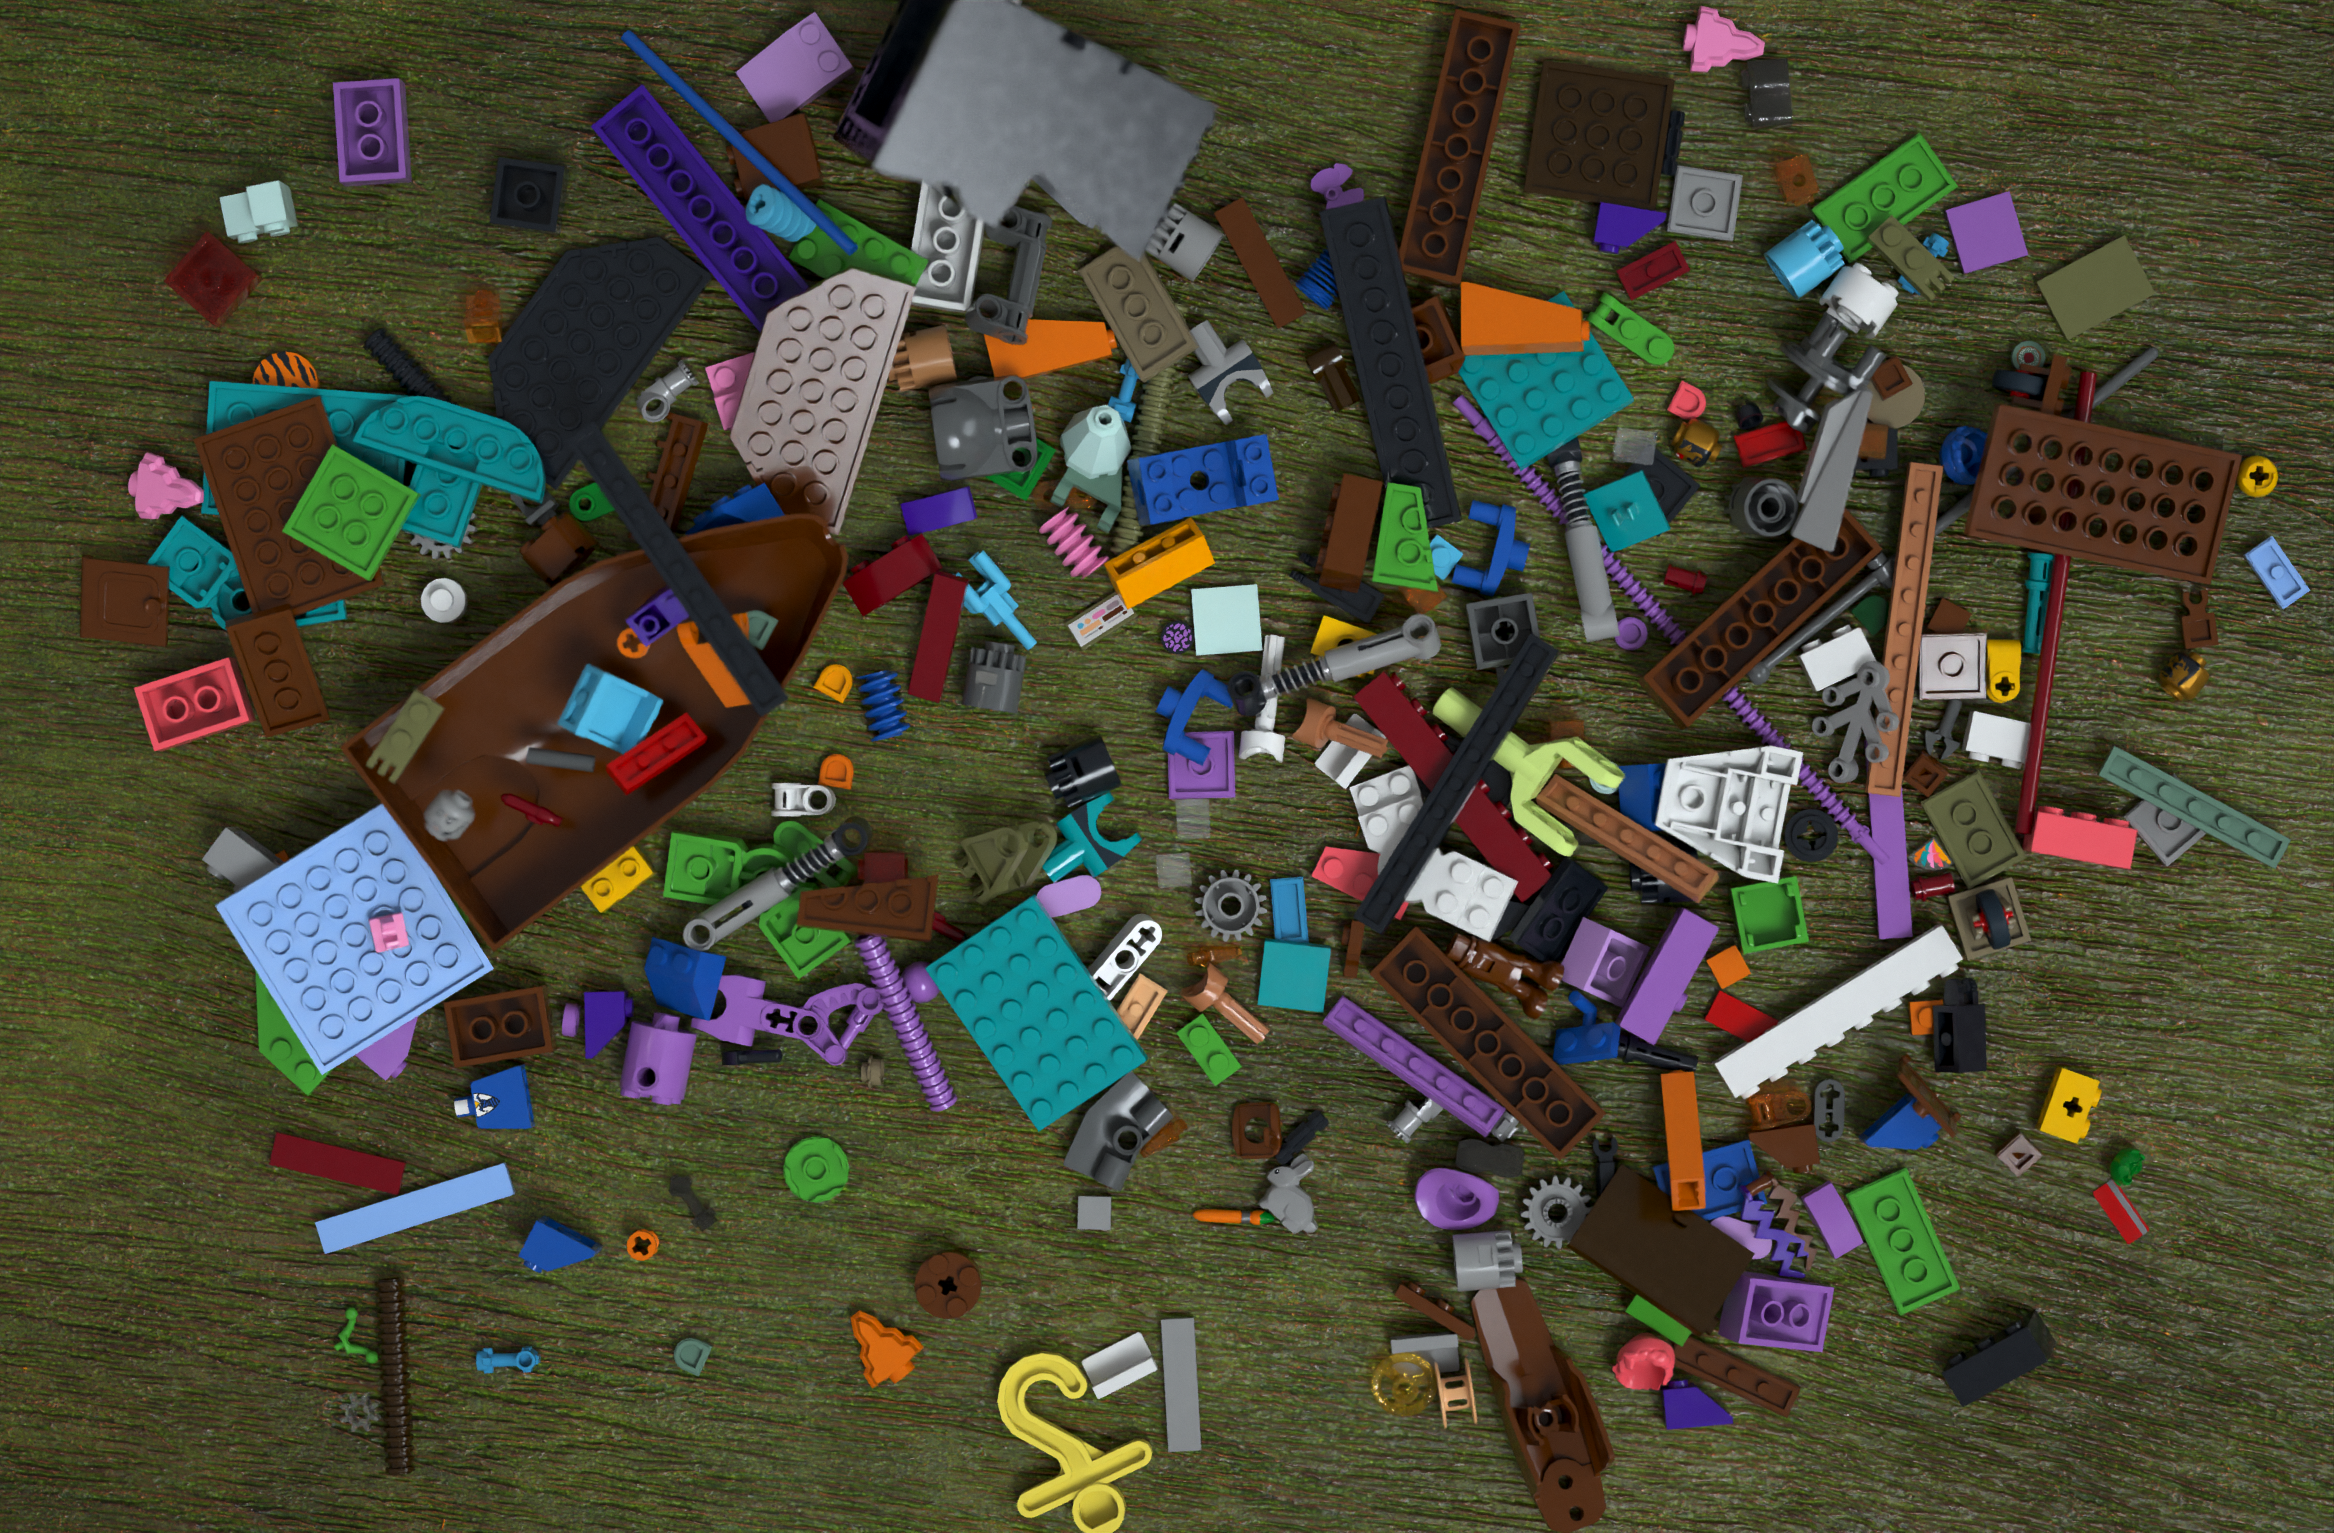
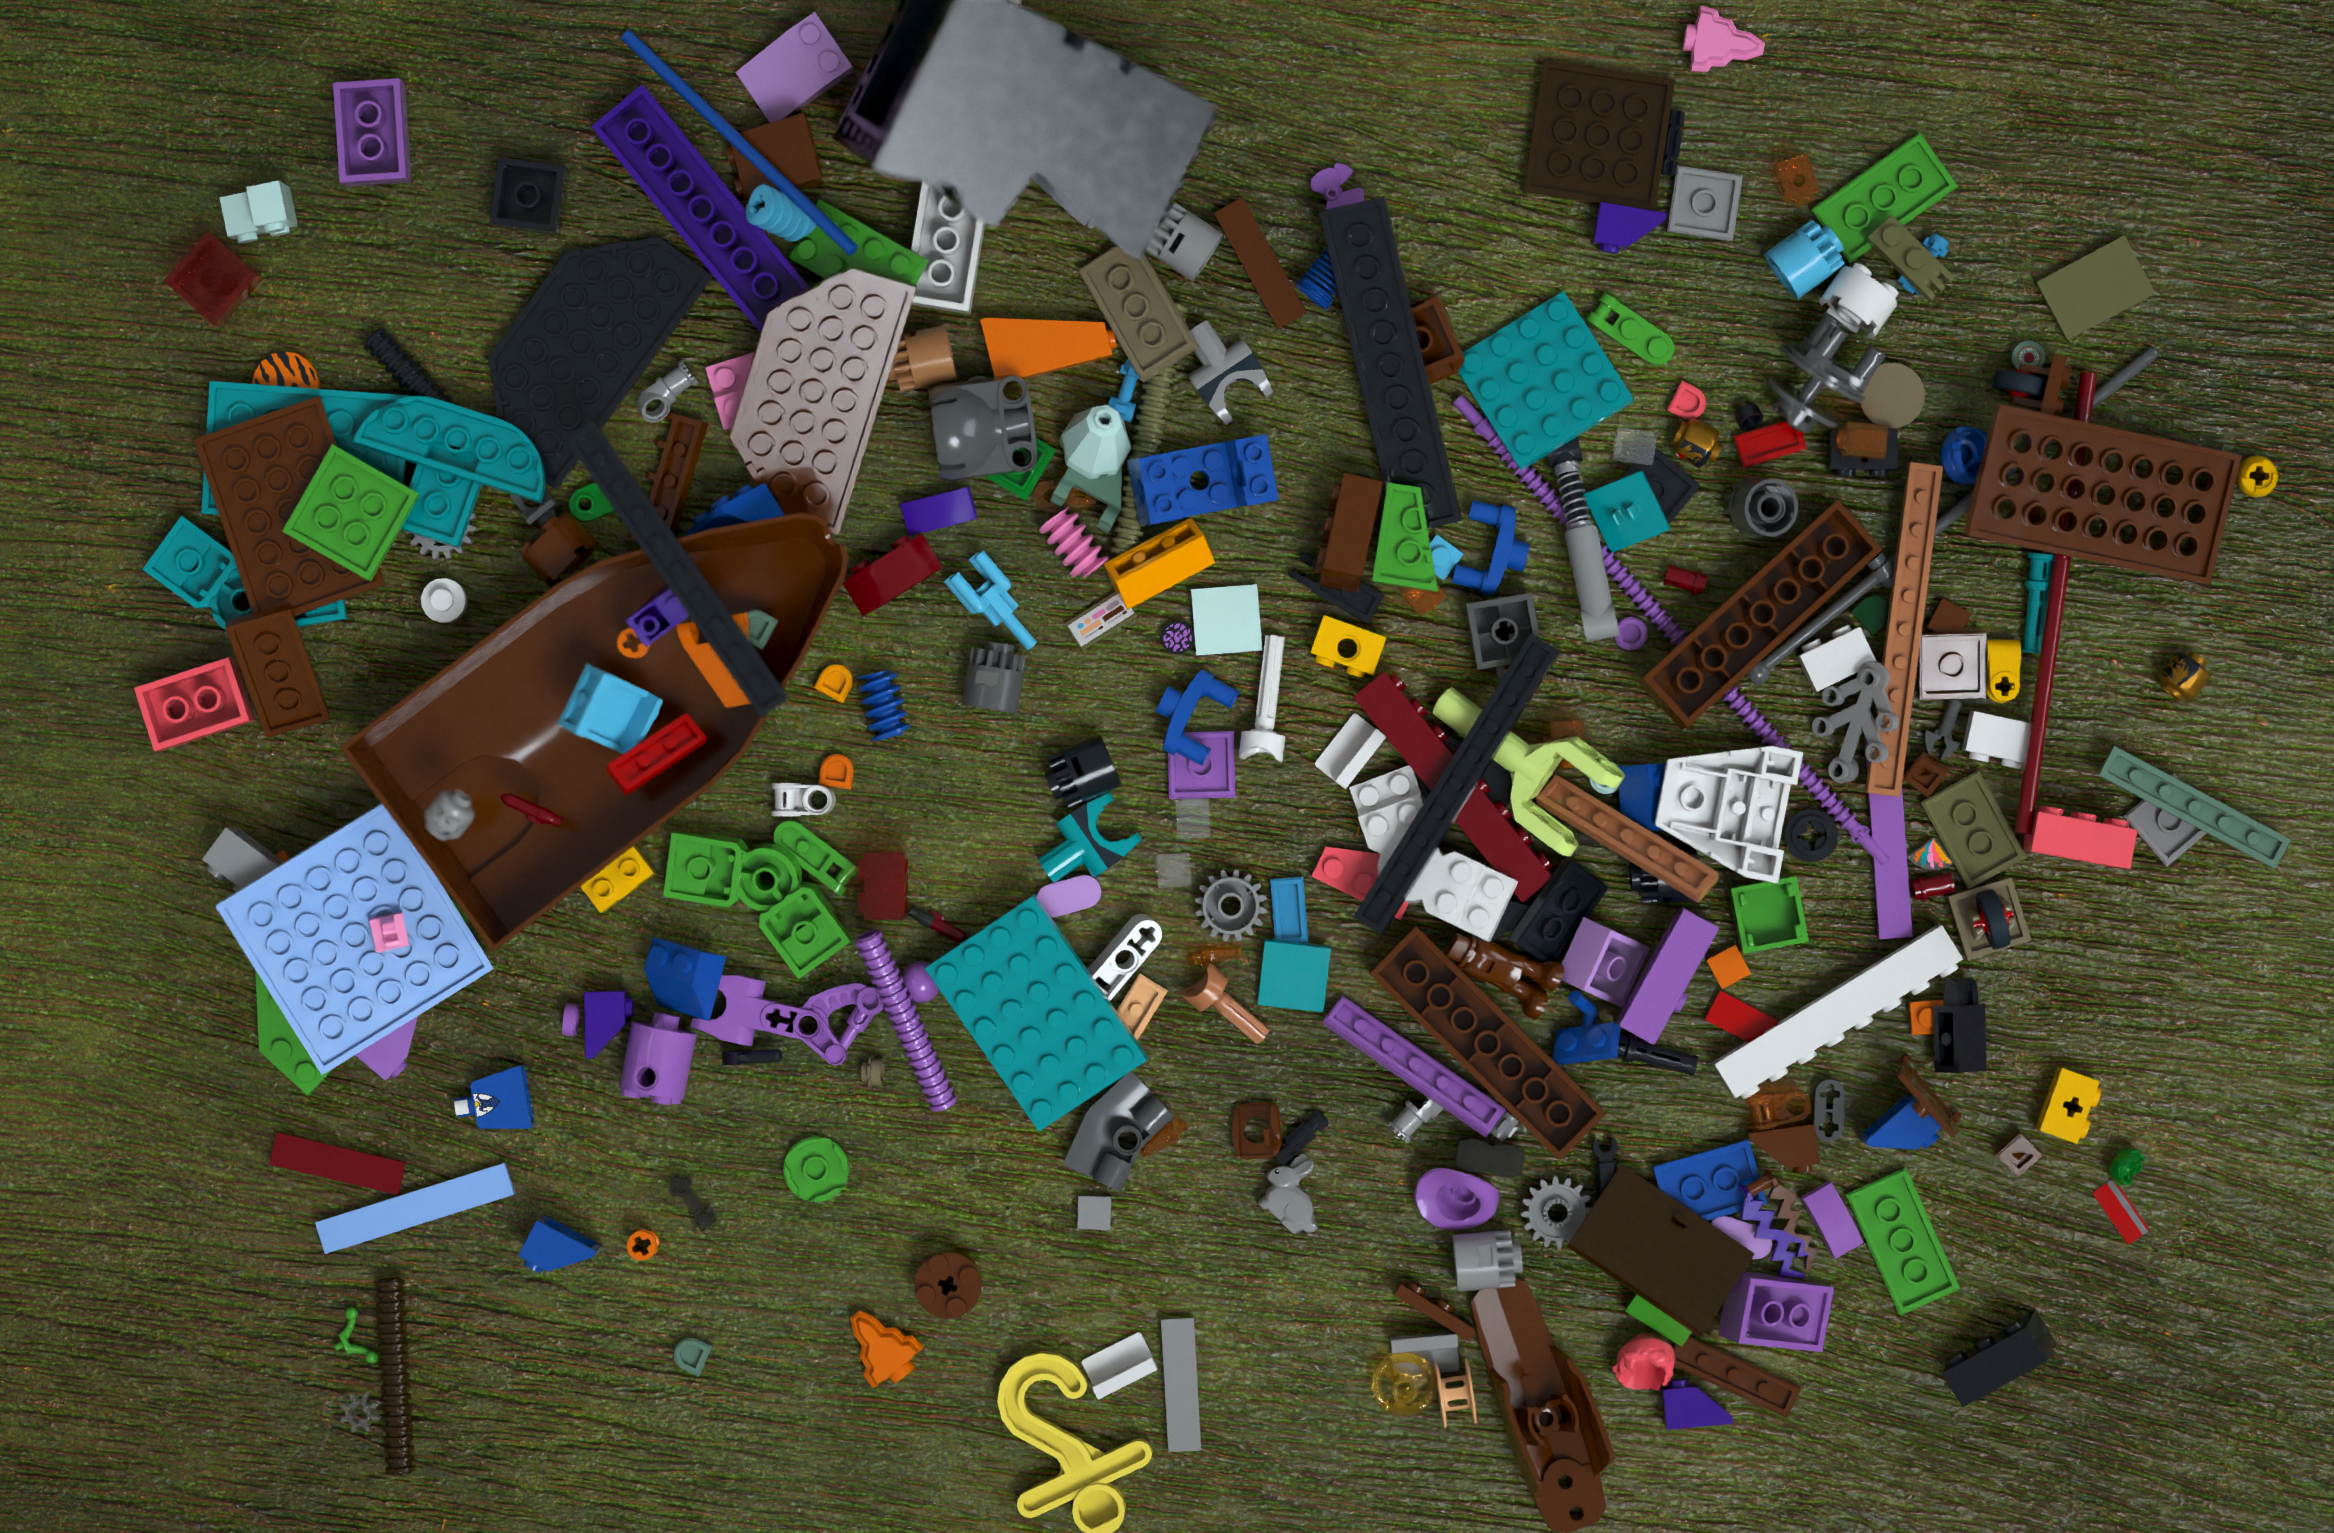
reddish brown container [80,555,170,647] -> none
bright pink rock [128,453,204,519] -> none
olive hinge [366,689,445,784] -> none
reddish brown brick [443,984,558,1068] -> none
clear orange brick [464,290,503,344] -> none
dark azure bar [476,1346,541,1373] -> none
dark grey piece [526,747,596,772] -> none
piece [683,816,872,951] -> none
reddish brown wing [797,875,939,942] -> none
dark red tile [908,570,969,703] -> none
olive piece [957,820,1057,906] -> none
dark grey piece [965,204,1053,345] -> none
bright green plate [1176,1013,1242,1086] -> none
orange piece [1192,1209,1274,1225] -> none
piece [1227,614,1441,716] -> none
nougat piece [1293,698,1388,758] -> none
dark brown piece [1304,341,1361,413] -> none
reddish brown plate [1341,919,1365,978] -> none
reddish brown brick [1399,9,1521,288] -> none
orange slope [1461,282,1590,356] -> none
dark red plate [1615,241,1690,302] -> none
orange slope [1661,1070,1706,1211] -> none
clear smoke brick [1740,58,1793,131] -> none
light grey wedge [1791,383,1873,552] -> none
reddish brown tile [1871,355,1913,401] -> none
medium lavender tile [1944,191,2028,275] -> none
reddish brown plate [2179,590,2219,650] -> none
light blue plate [2243,536,2310,610] -> none

